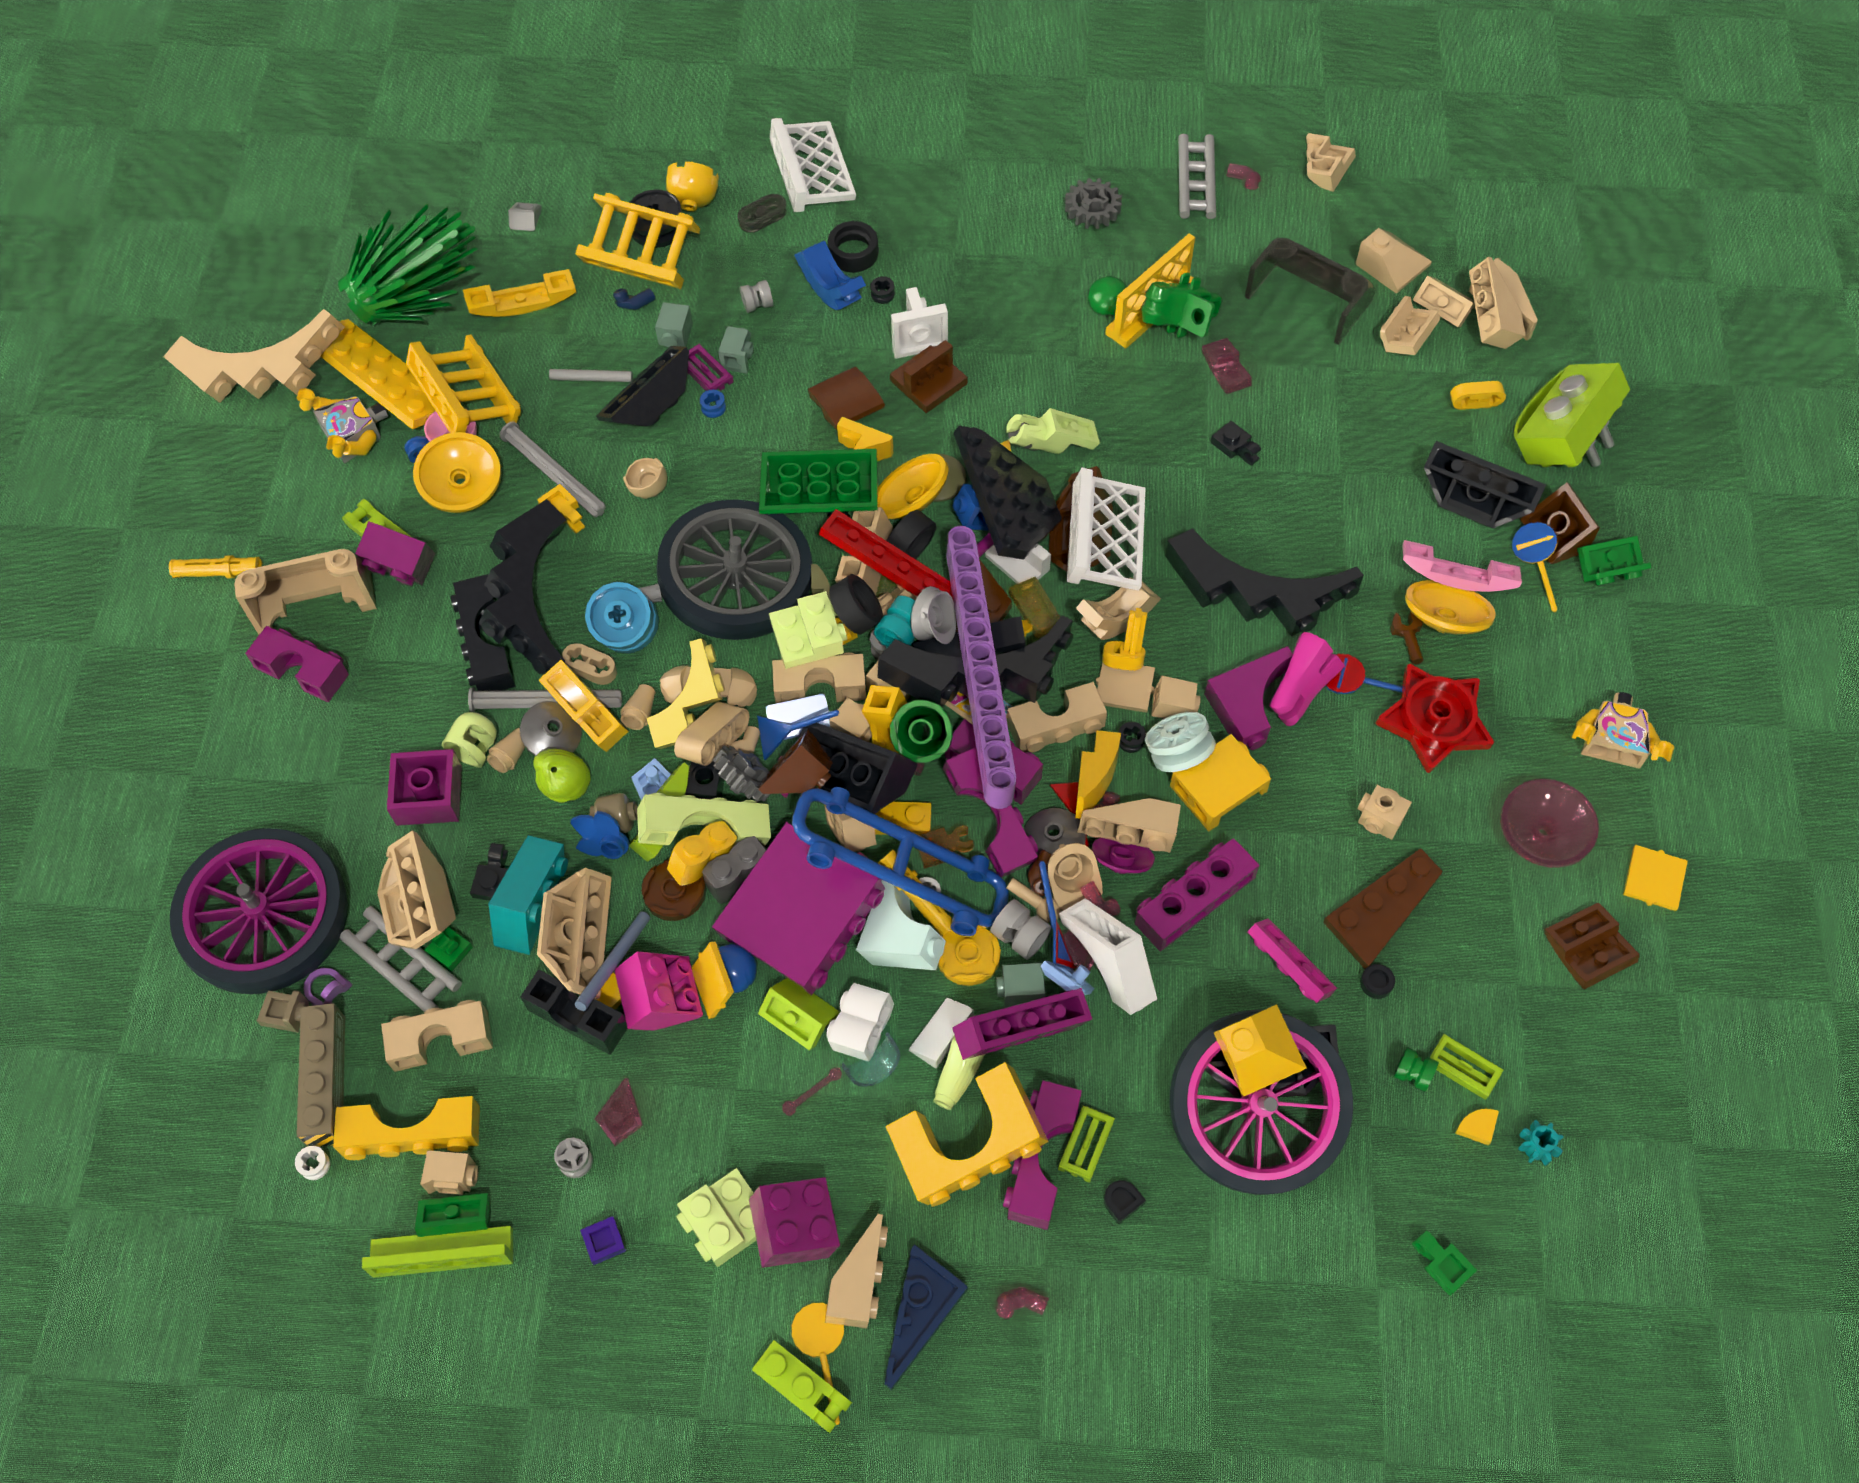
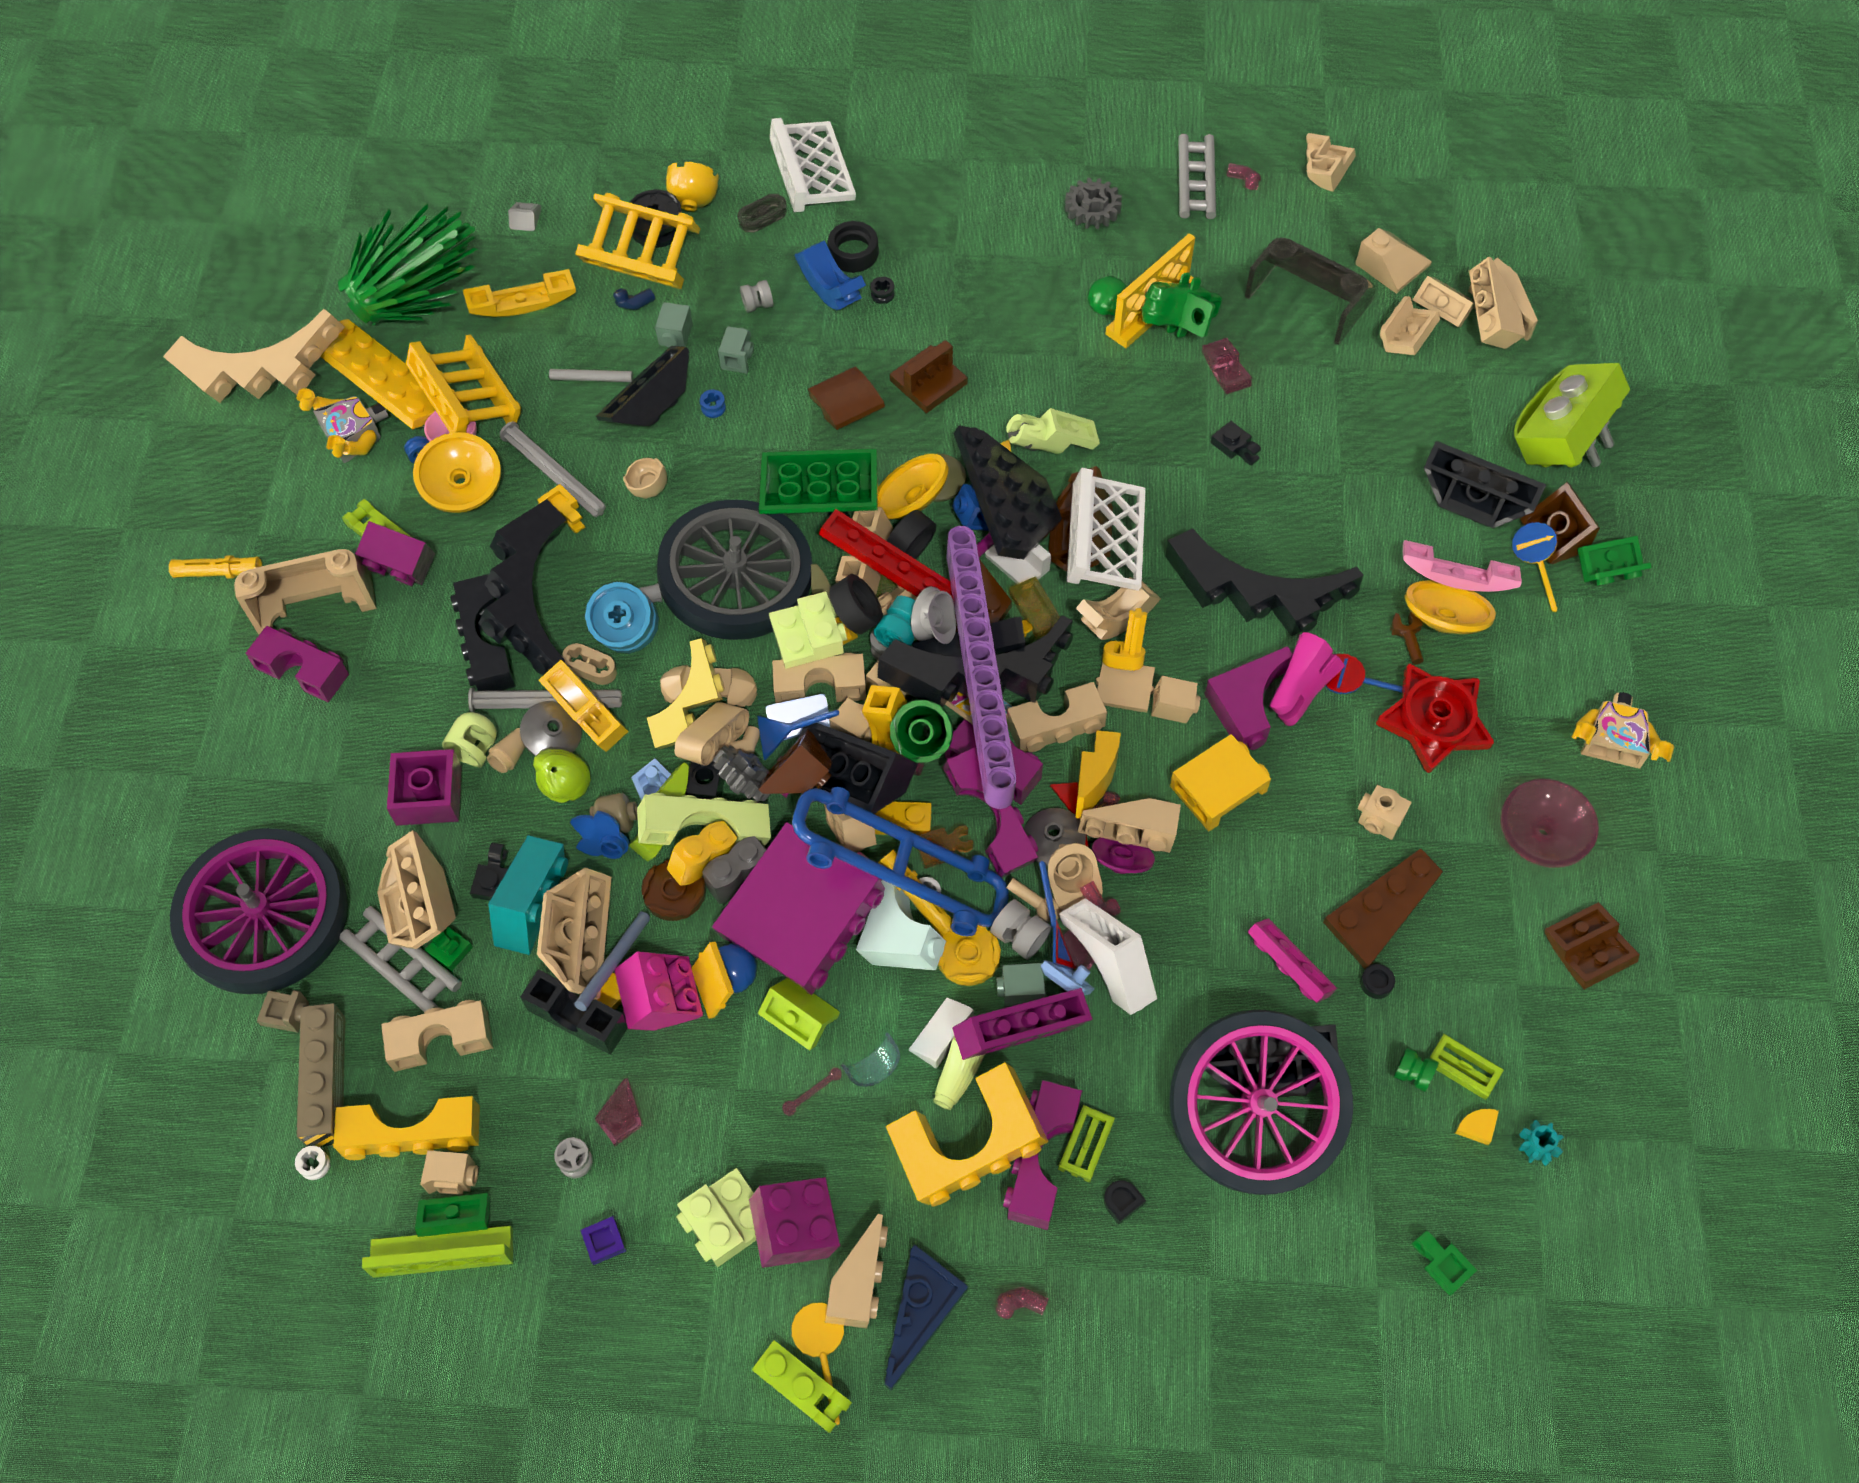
medium lavender piece [303,968,352,1006] -> none
tan cone [620,684,655,730] -> none
magenta tile [687,344,733,391] -> none
white brick [826,983,894,1062] -> none
yellow slope [837,417,894,461] -> none
white bracket [891,287,948,359] -> none
reddish brown arm [1028,849,1052,896] -> none
black bush [1118,722,1146,753] -> none
magenta brick [1135,838,1260,952] -> none
light aqua wheel [1145,712,1216,772] -> none
yellow slope [1213,1004,1307,1097] -> none
yellow beam [1450,381,1506,410] -> none
yellow piece [1623,845,1688,911] -> none

